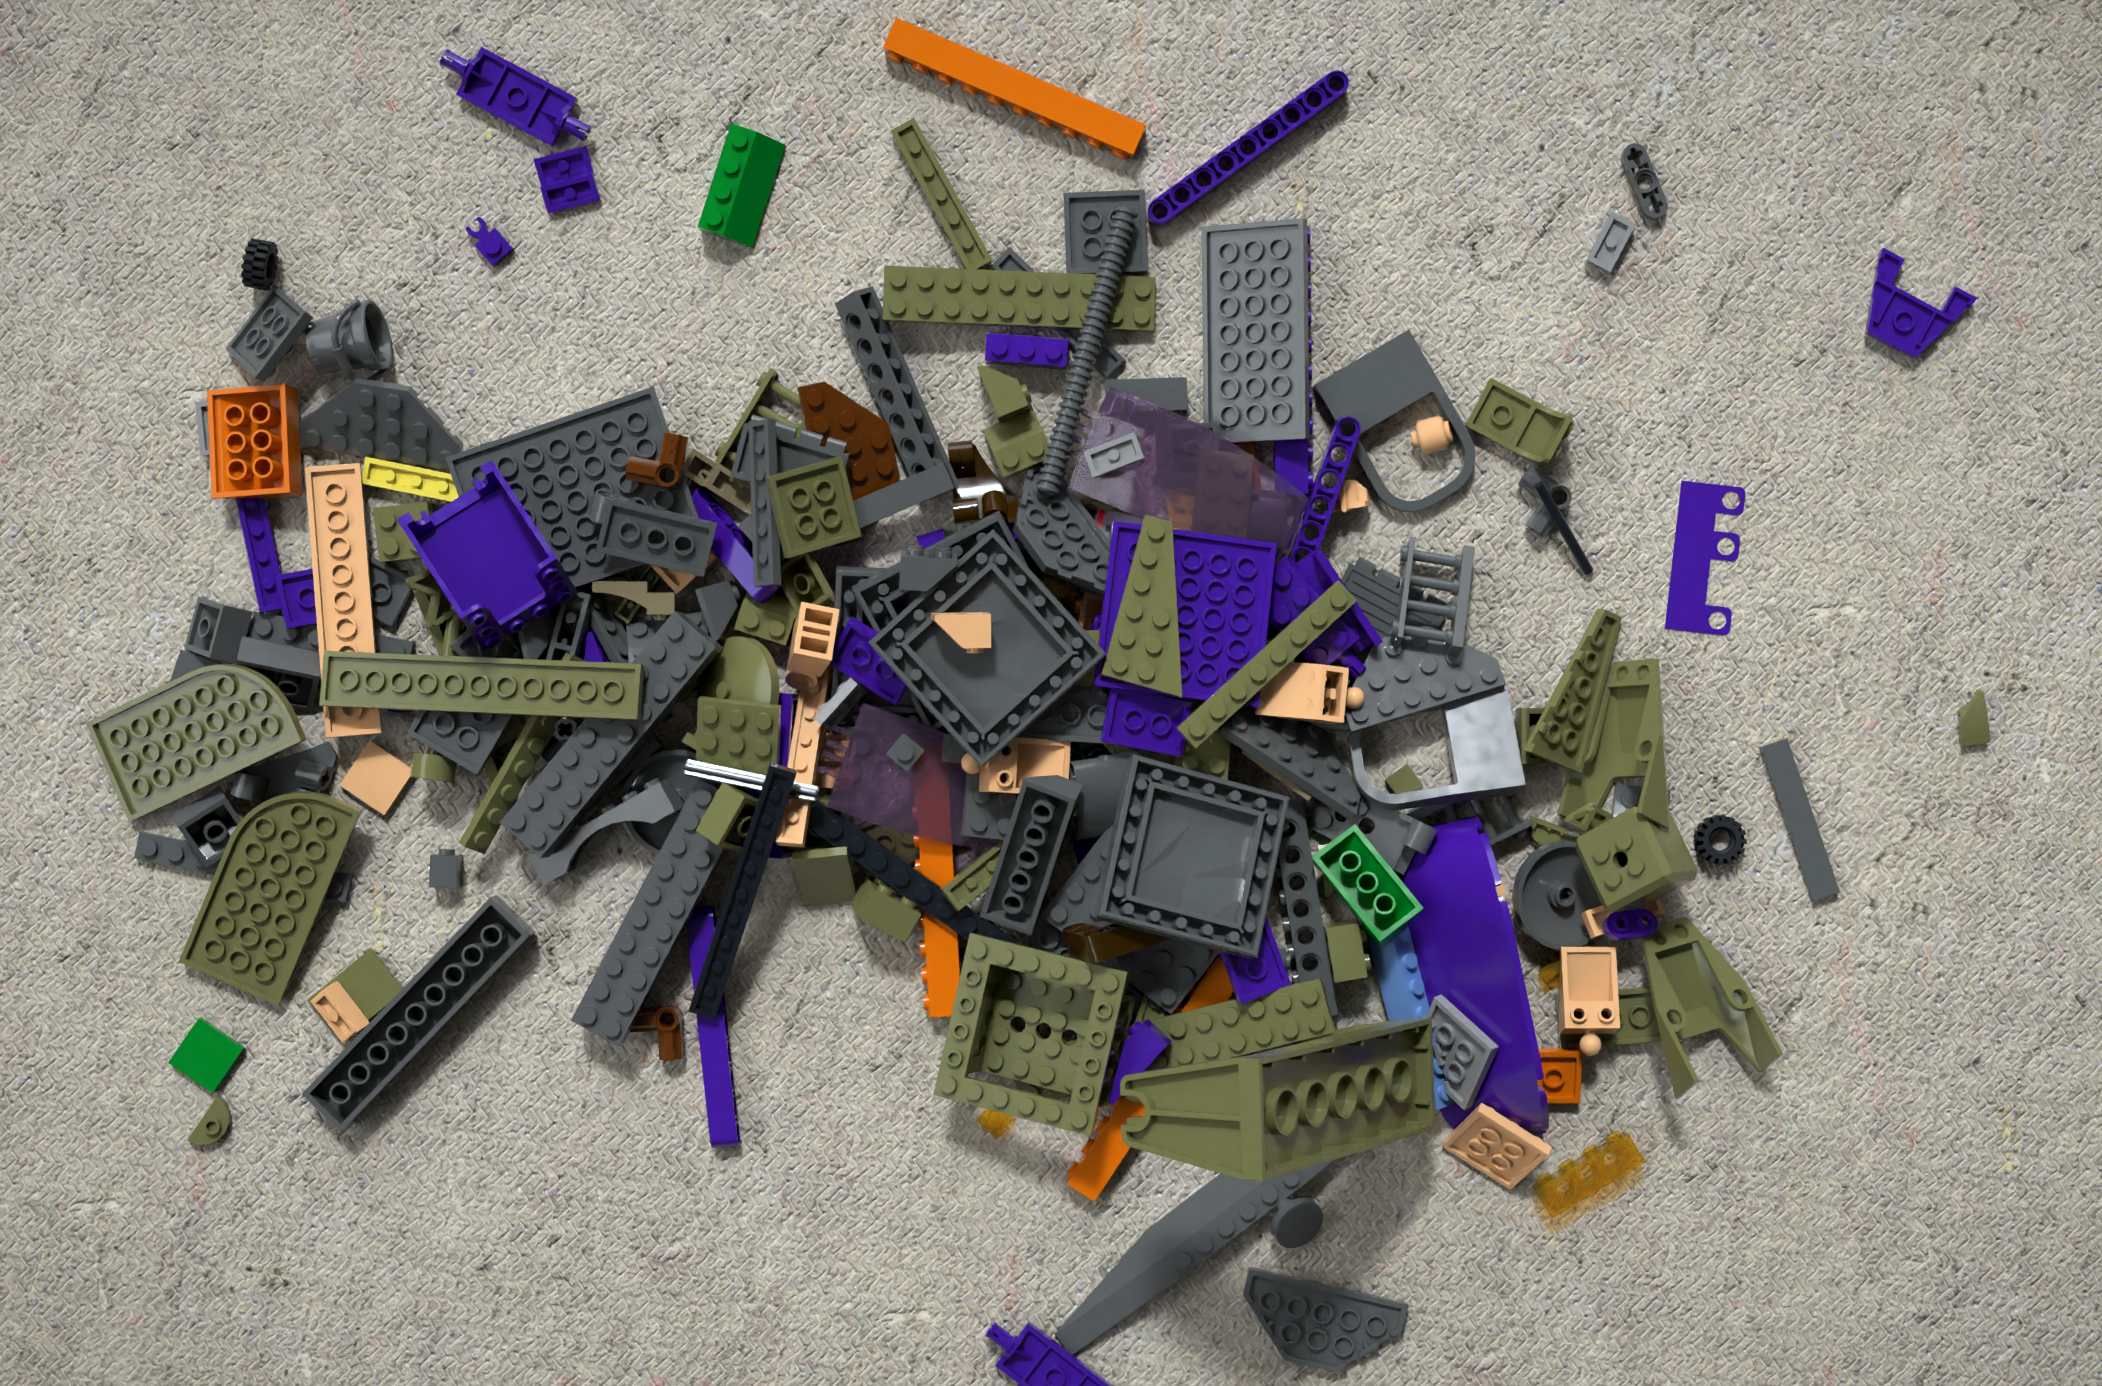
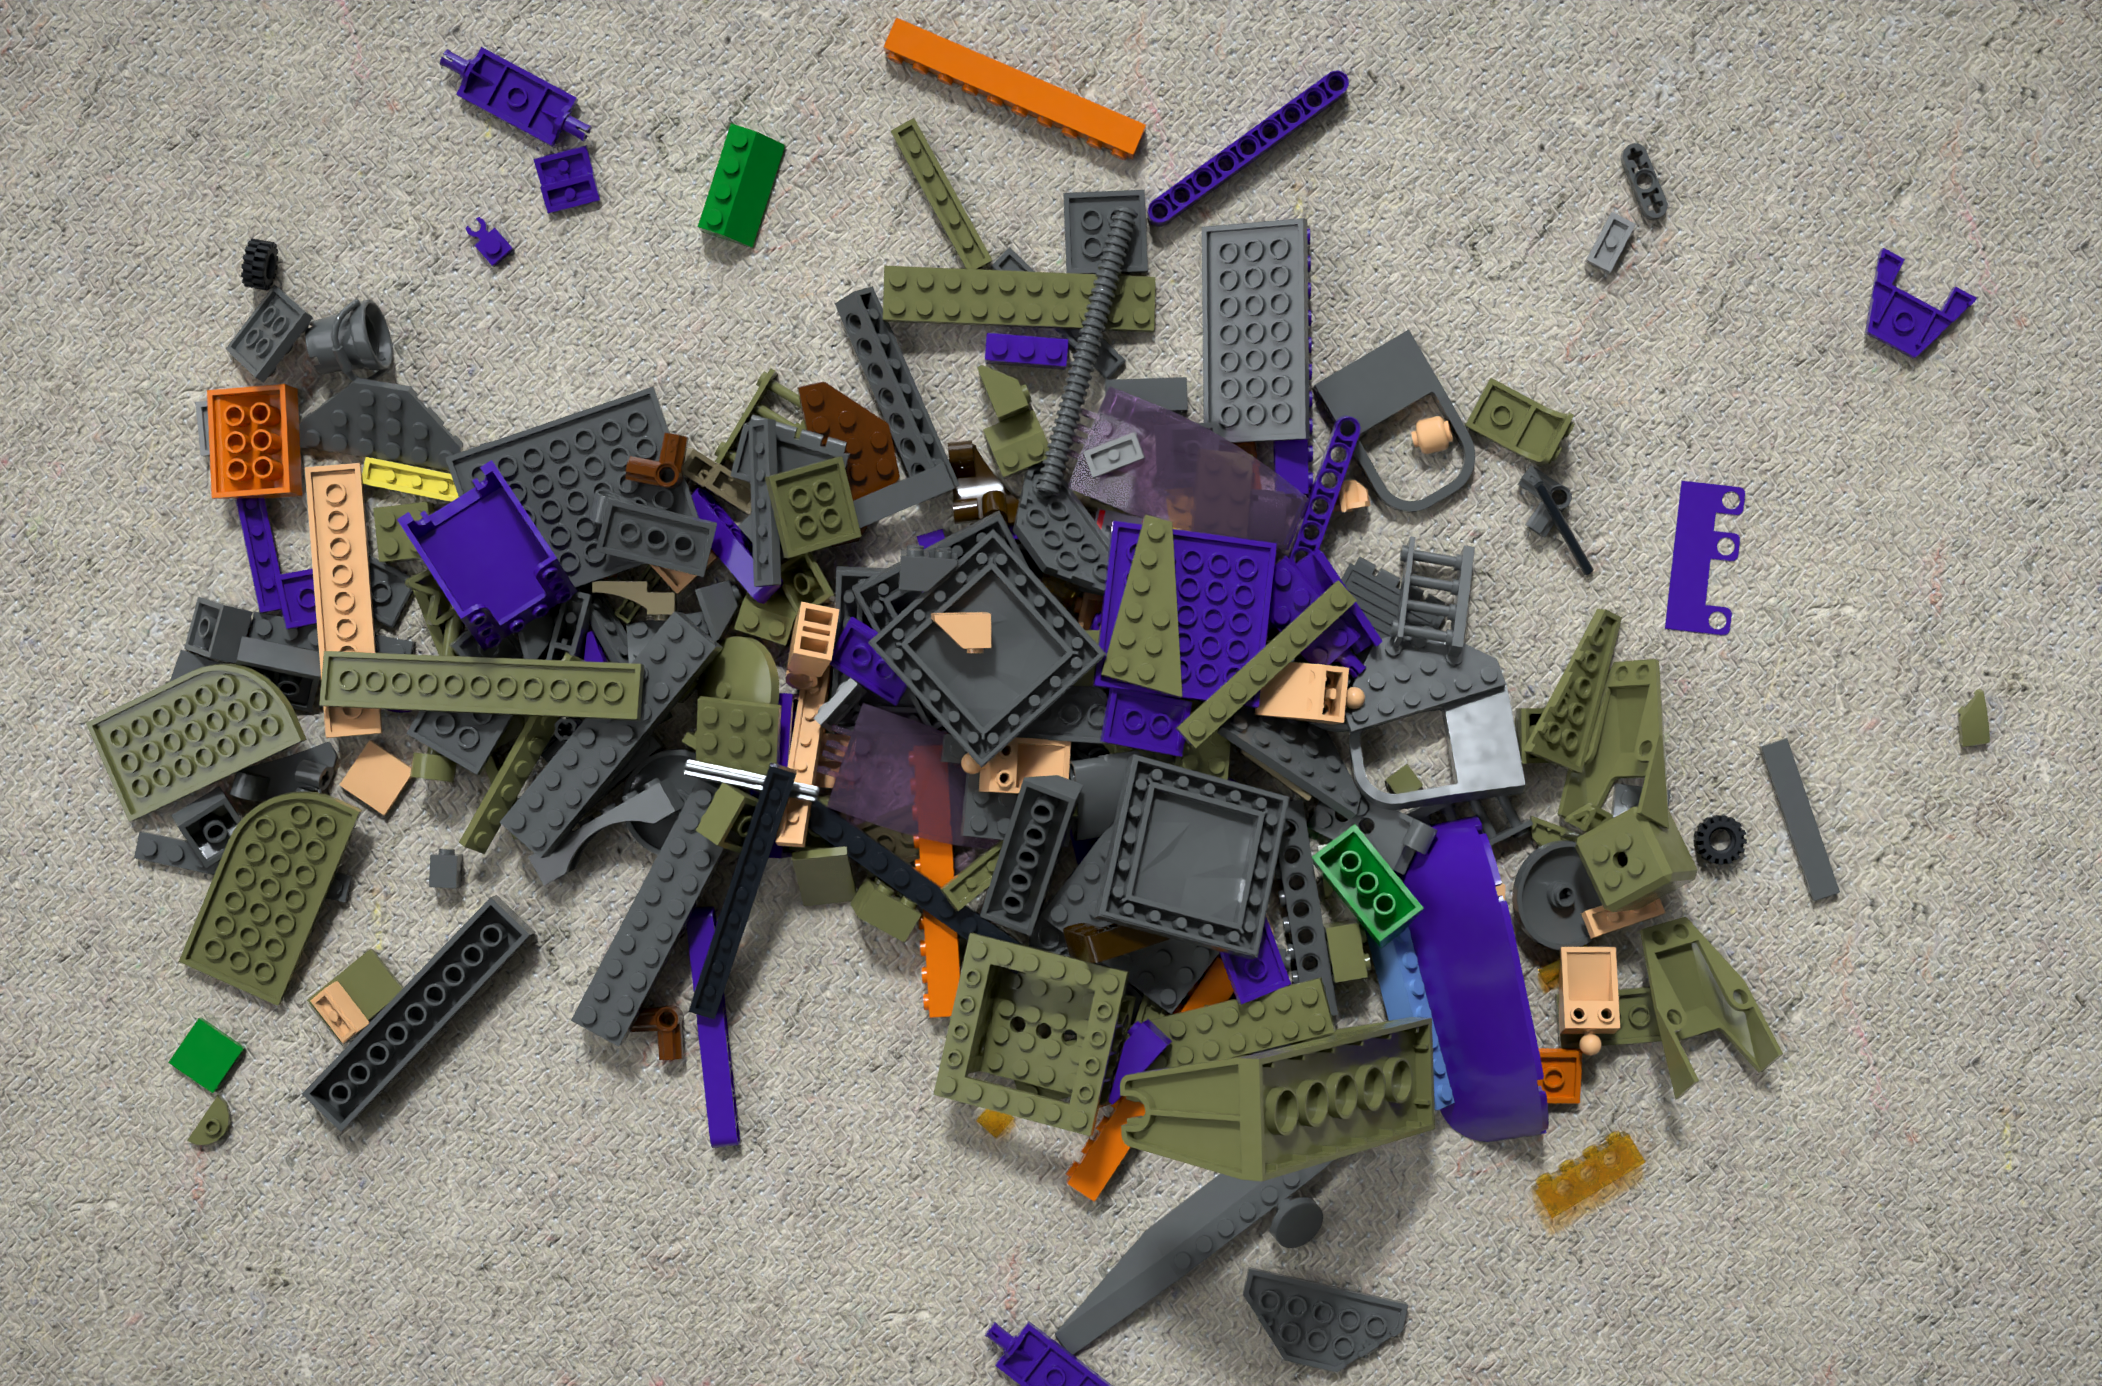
dark grey plate [886,733,925,771] -> none
light grey plate [1425,994,1499,1110] -> none
light nougat plate [1442,1103,1552,1190] -> none
dark purple plate [1603,909,1658,941] -> none

